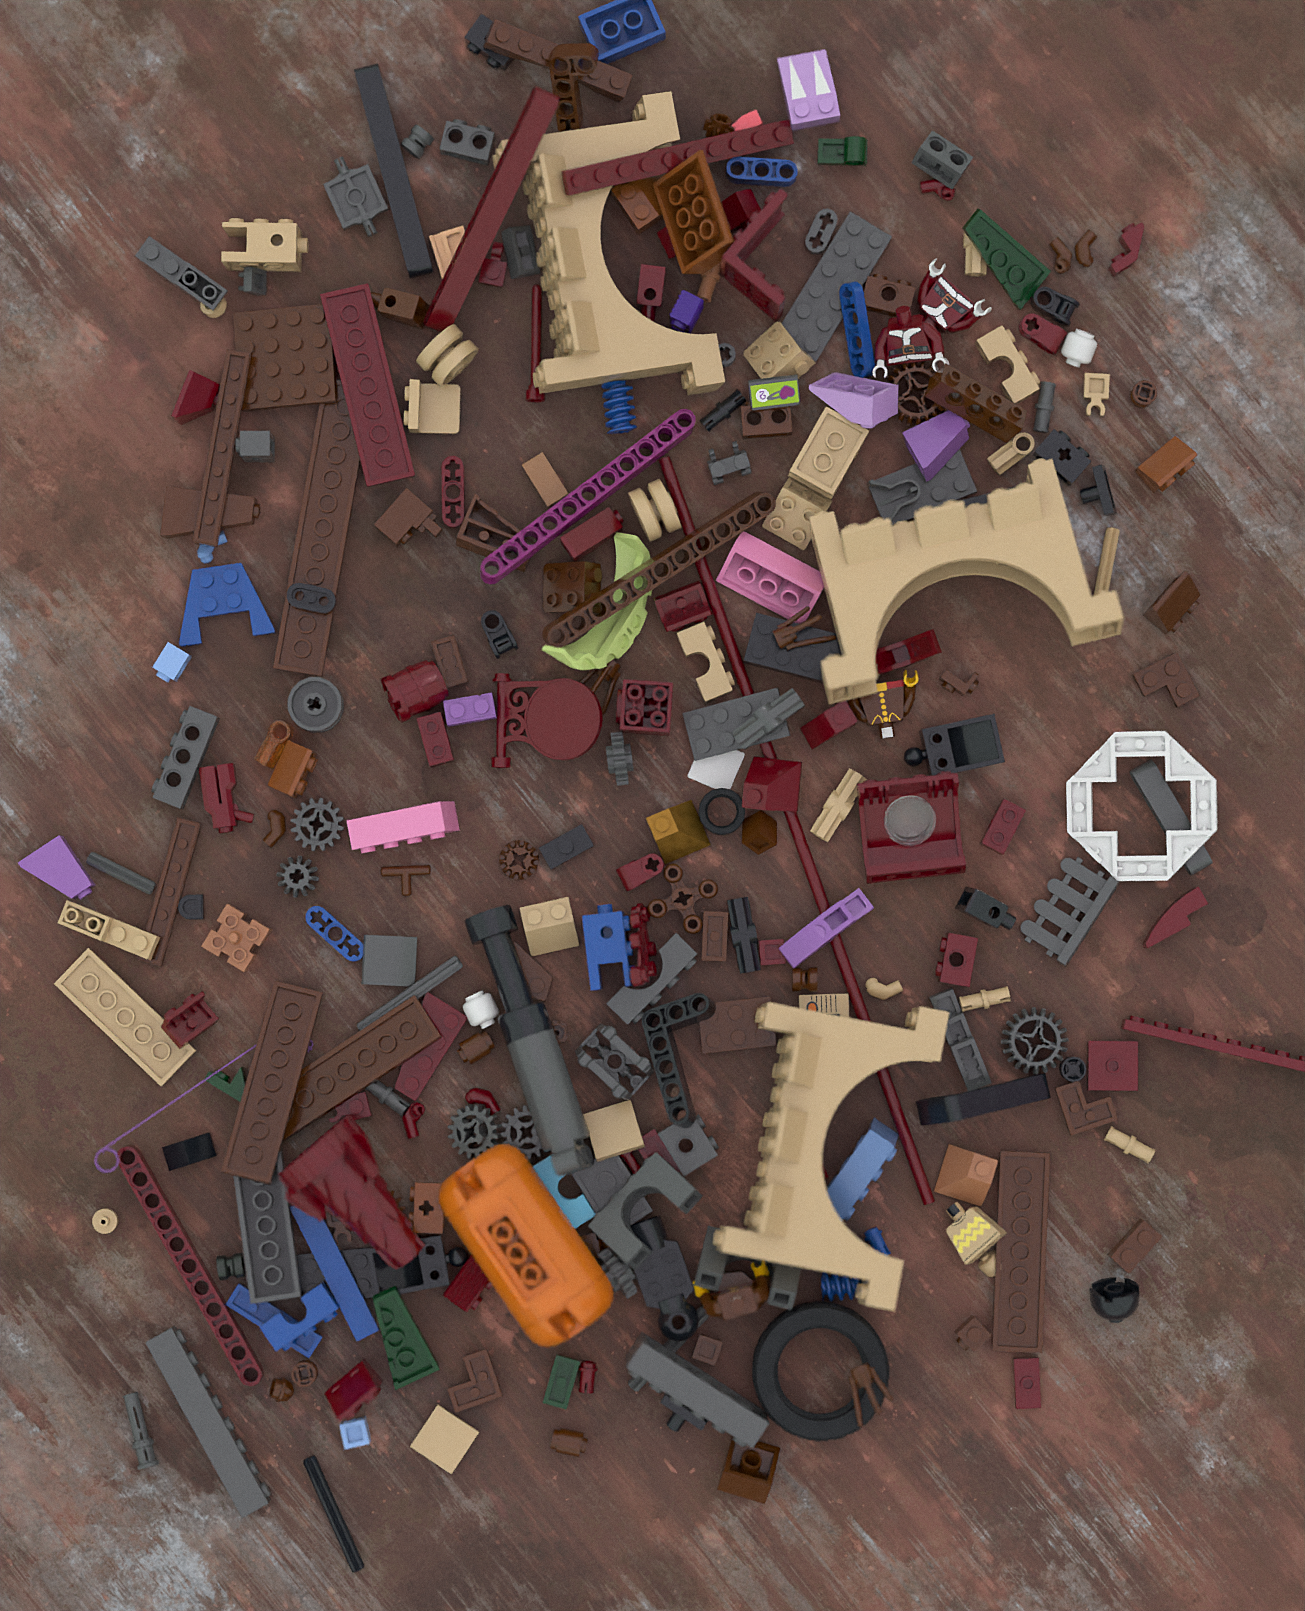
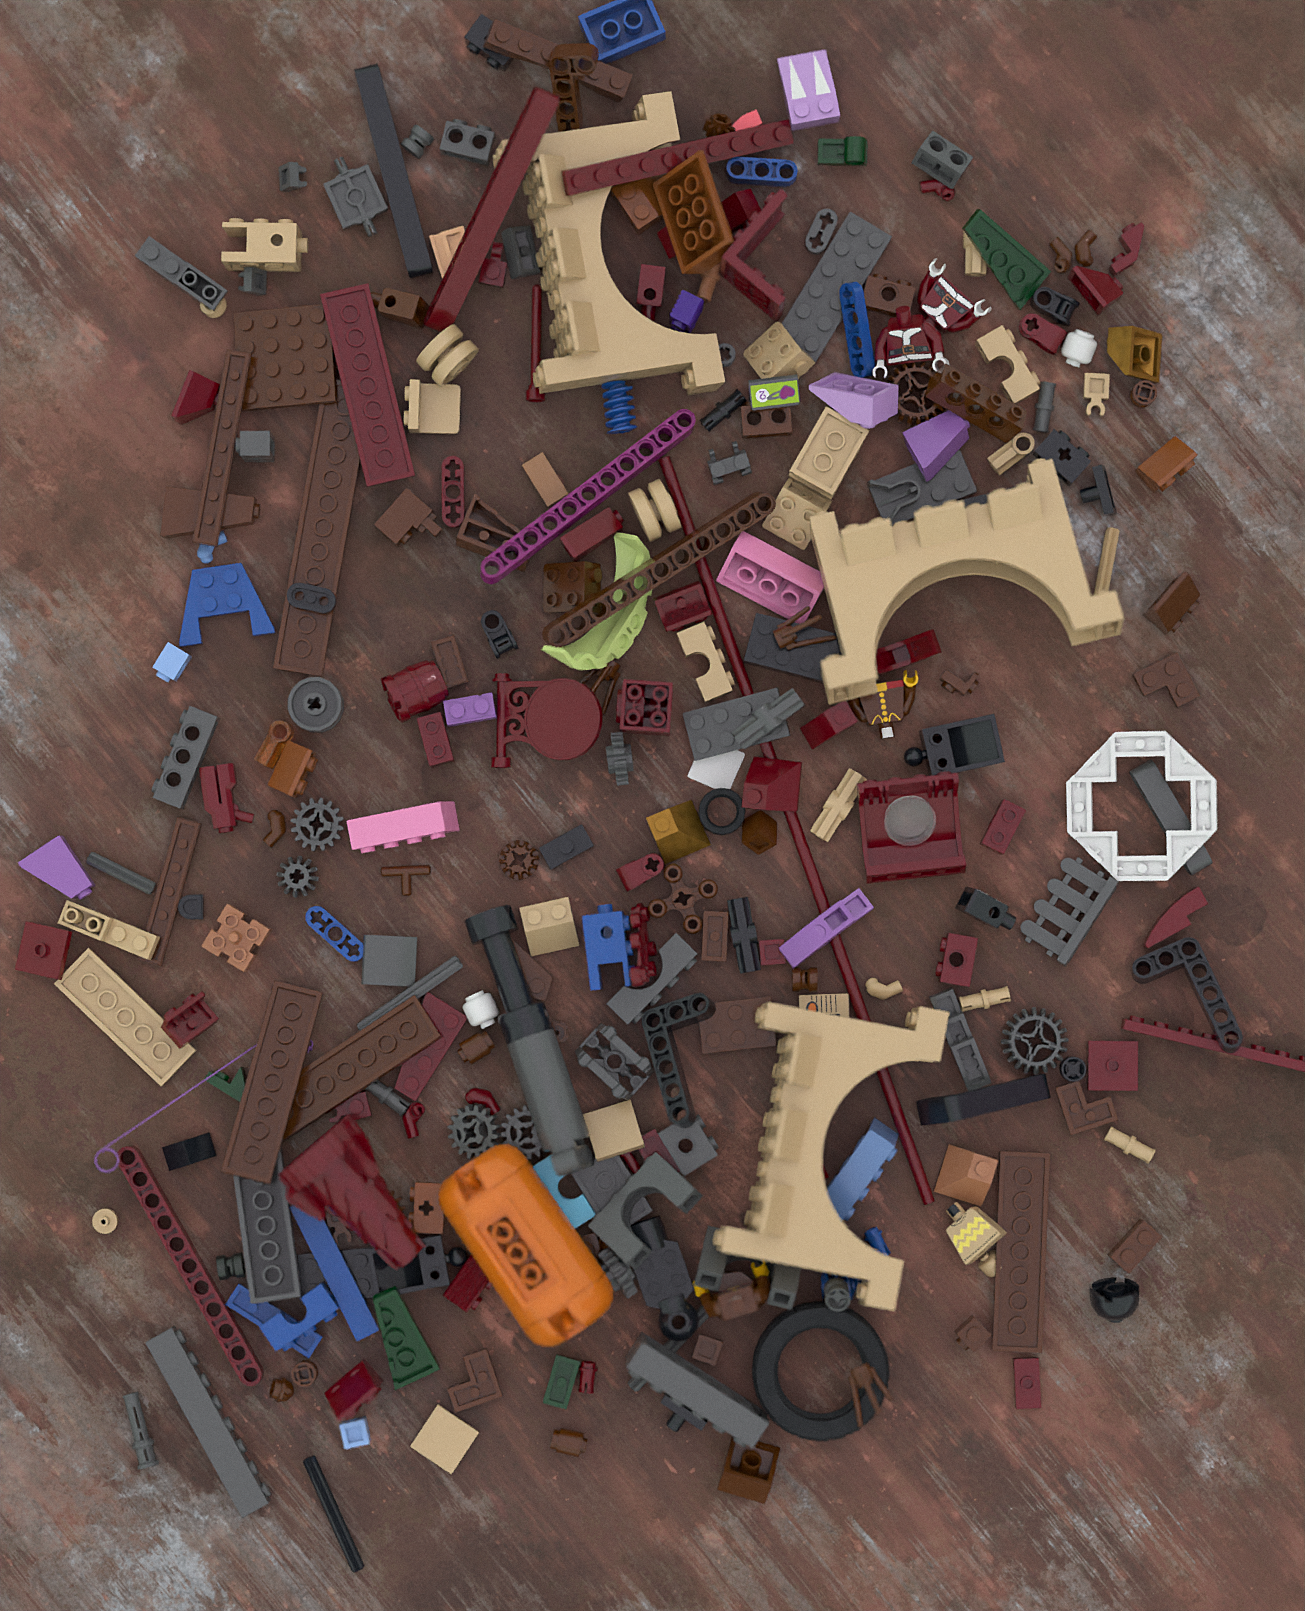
none -> dark red plate [15,921,72,980]
none -> dark grey tile [279,162,307,192]
none -> dark grey wheel [824,1278,851,1311]
none -> dark red slope [1067,266,1124,315]
none -> pearl gold slope [1107,326,1162,383]
none -> black beam [1132,937,1243,1053]

